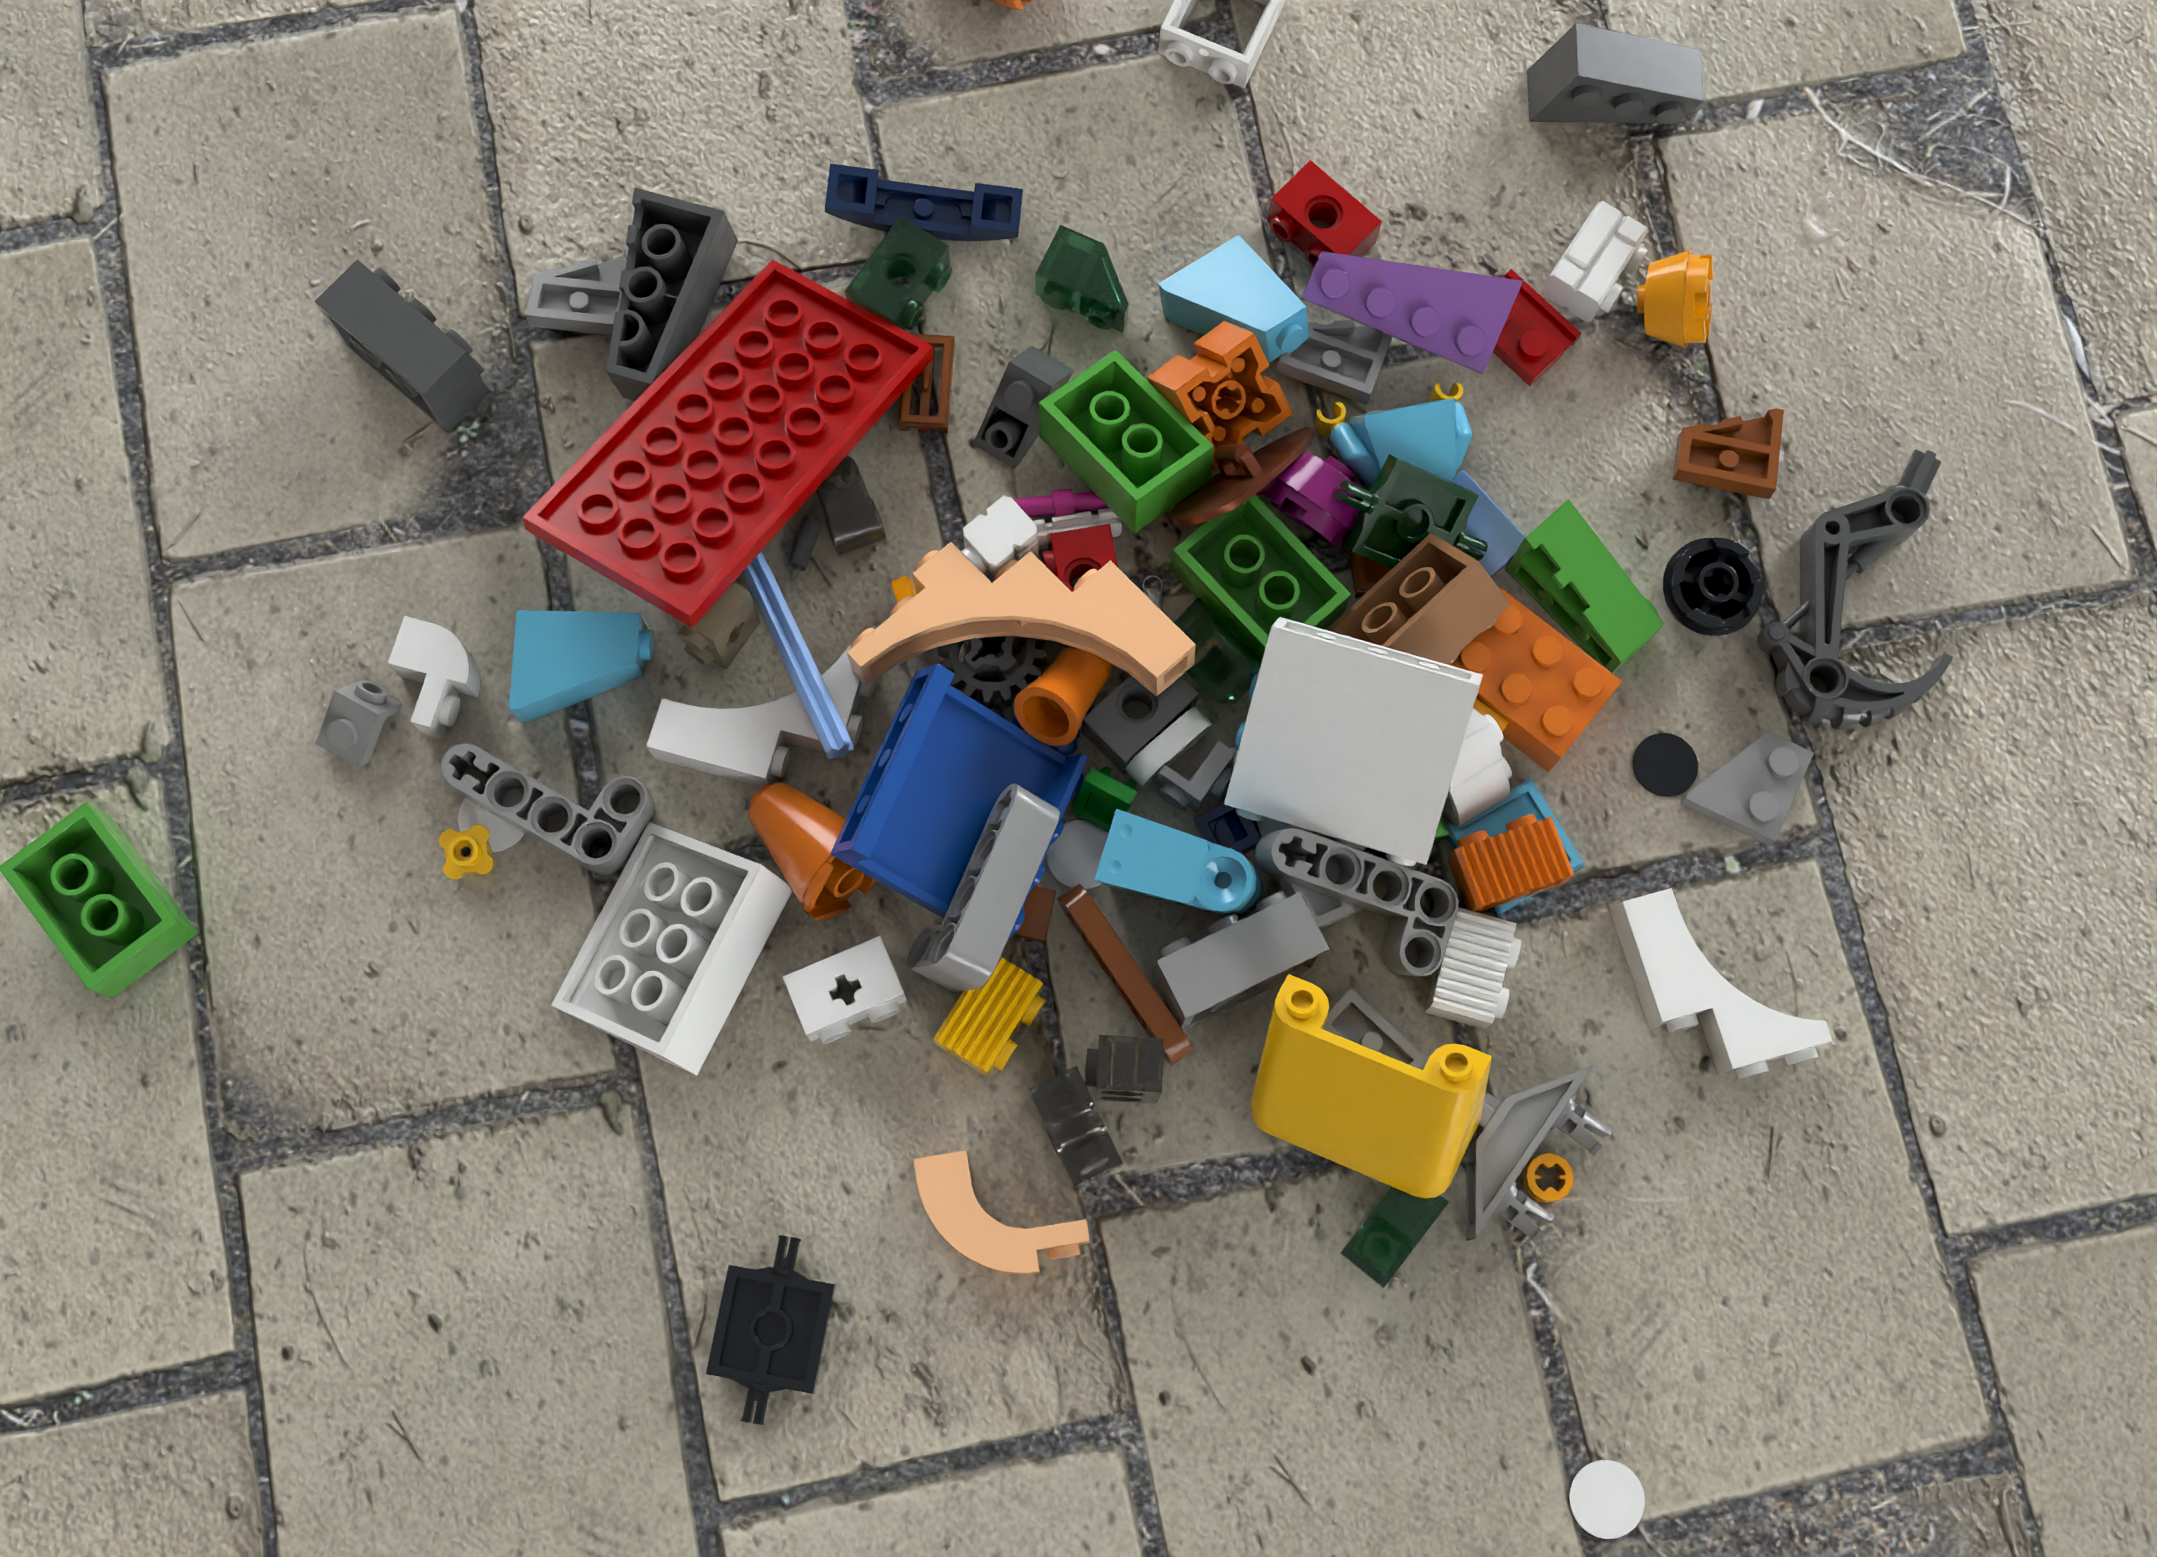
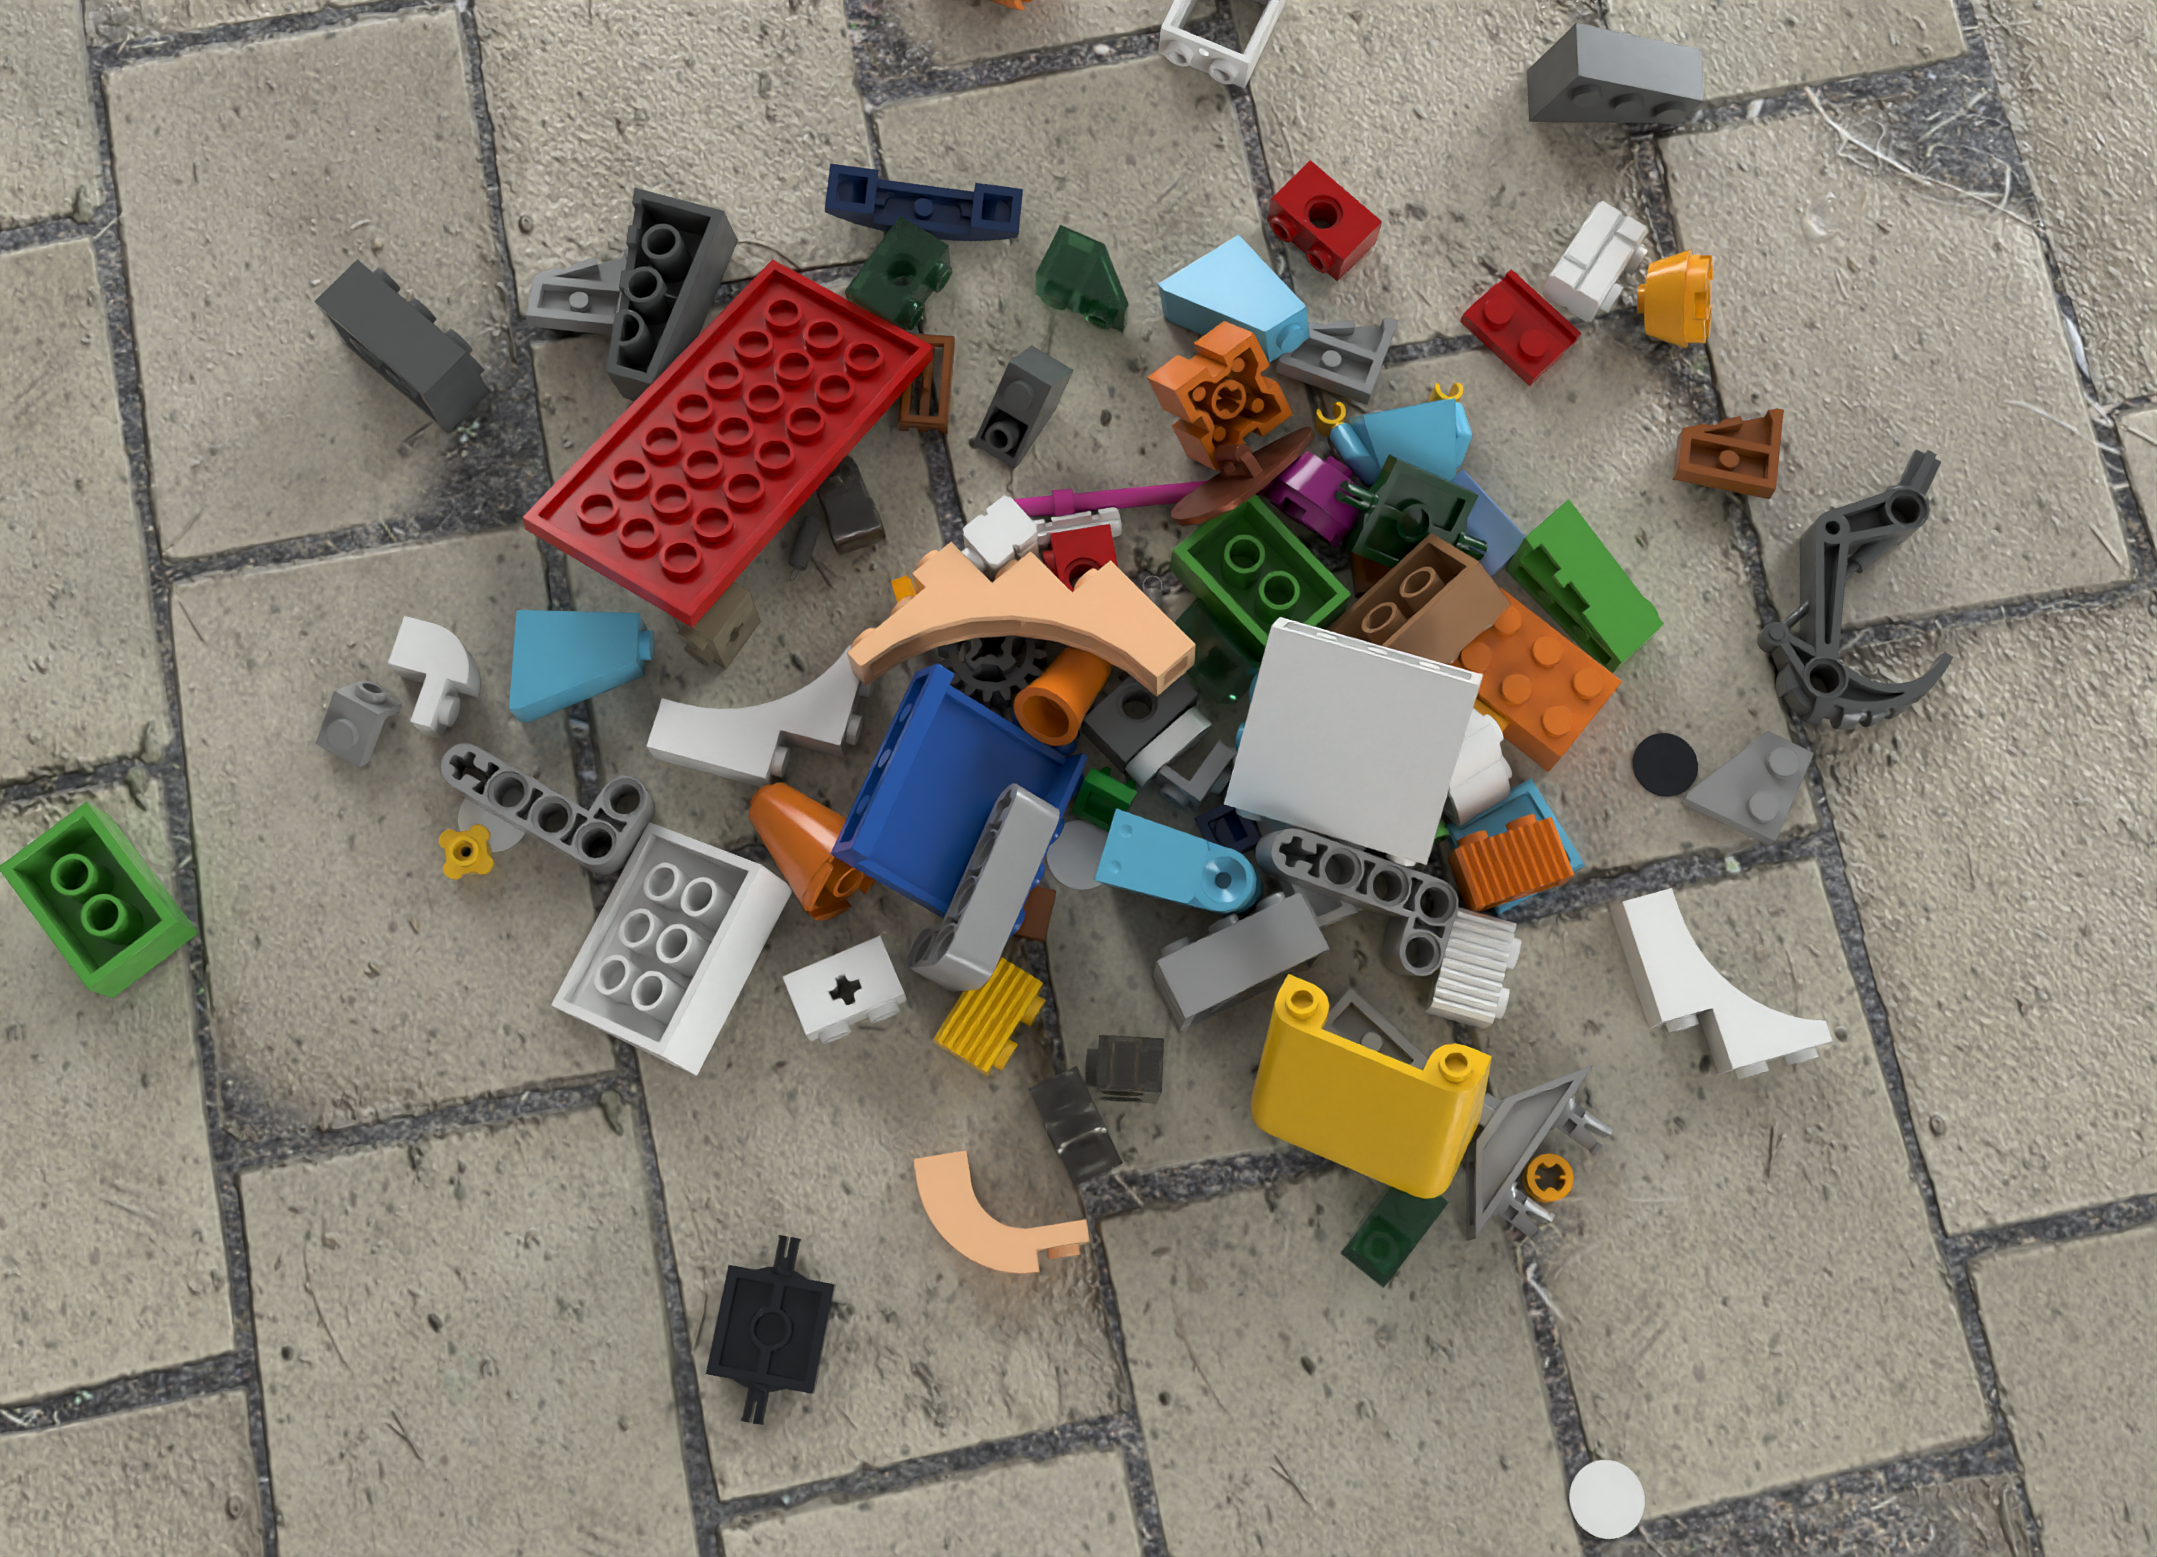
light blue axle [742,551,853,760] -> none
bright green brick [1039,350,1214,533] -> none
dark orange beam [1057,884,1193,1065] -> none
medium lavender wing [1301,251,1523,374] -> none
black cone [1663,537,1764,636] -> none

